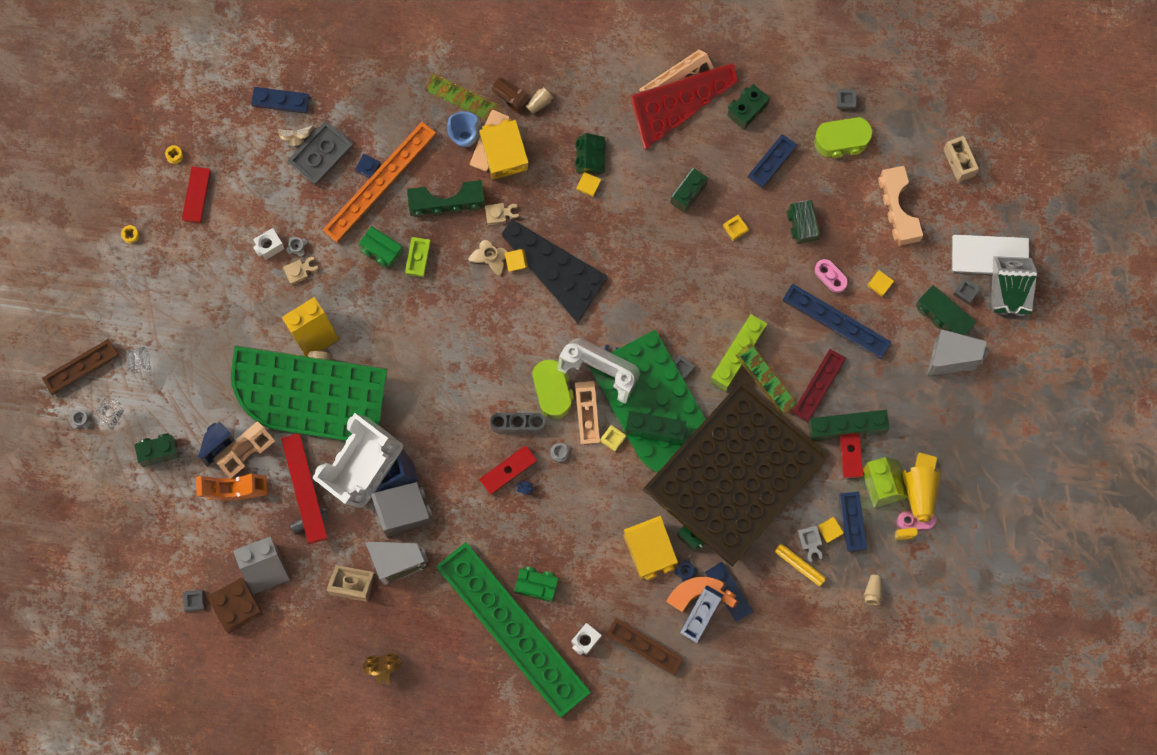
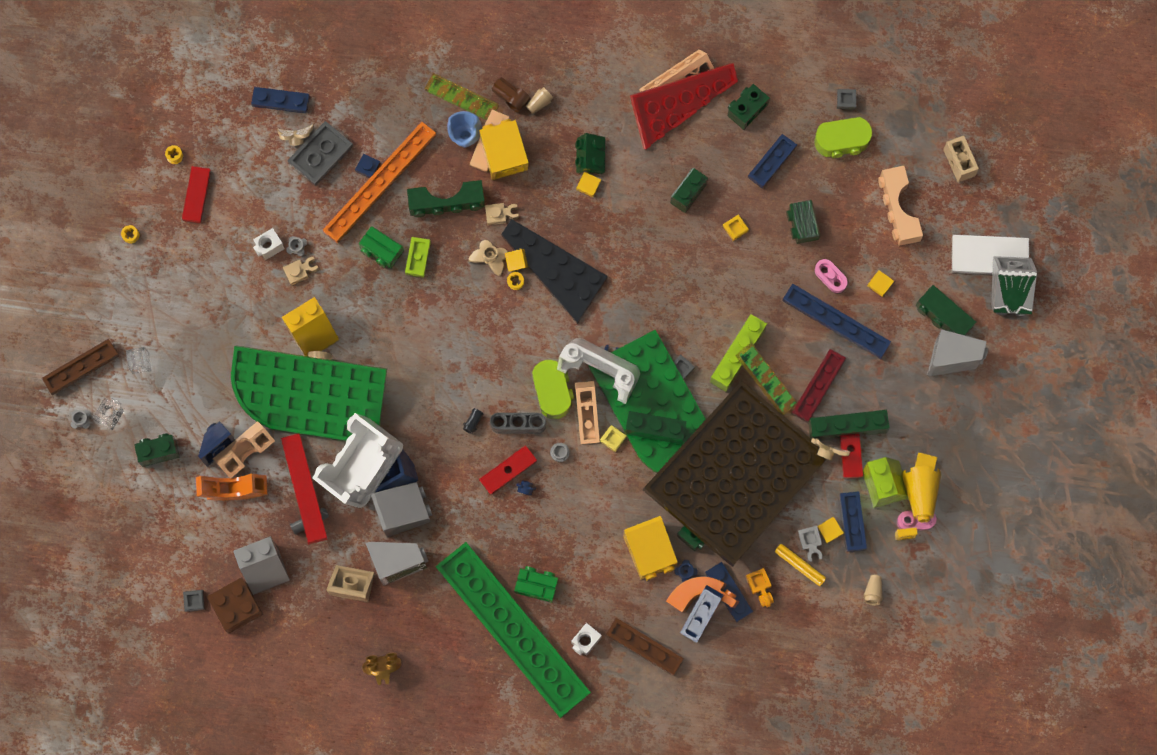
dark grey plate [953,278,980,304] -> none
none -> black pin [463,408,484,434]
none -> yellow bush [507,272,524,290]
none -> light orange plate [745,568,774,607]
none -> tan animal [811,438,850,460]

